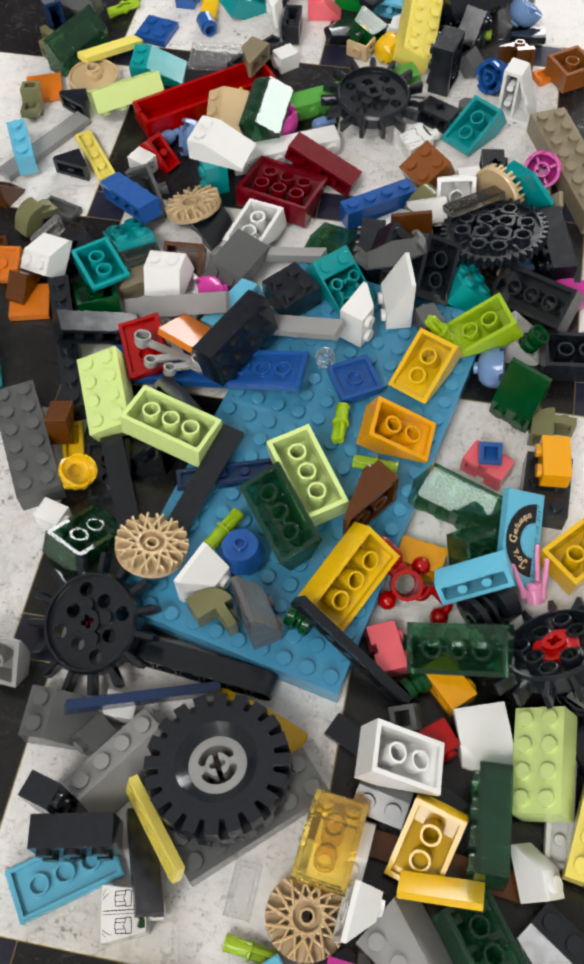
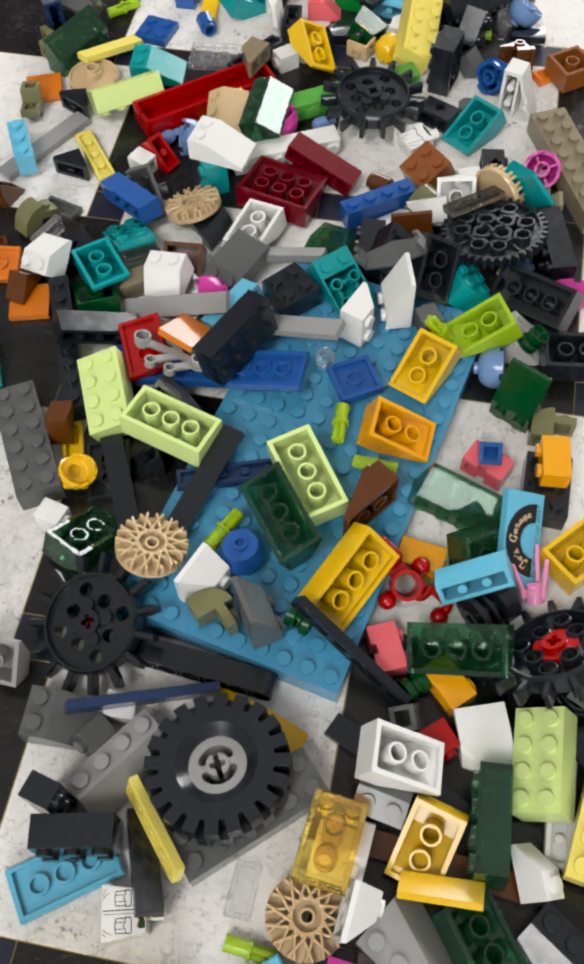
none -> yellow slope [287,18,336,74]
none -> reddish brown brick [366,172,394,191]

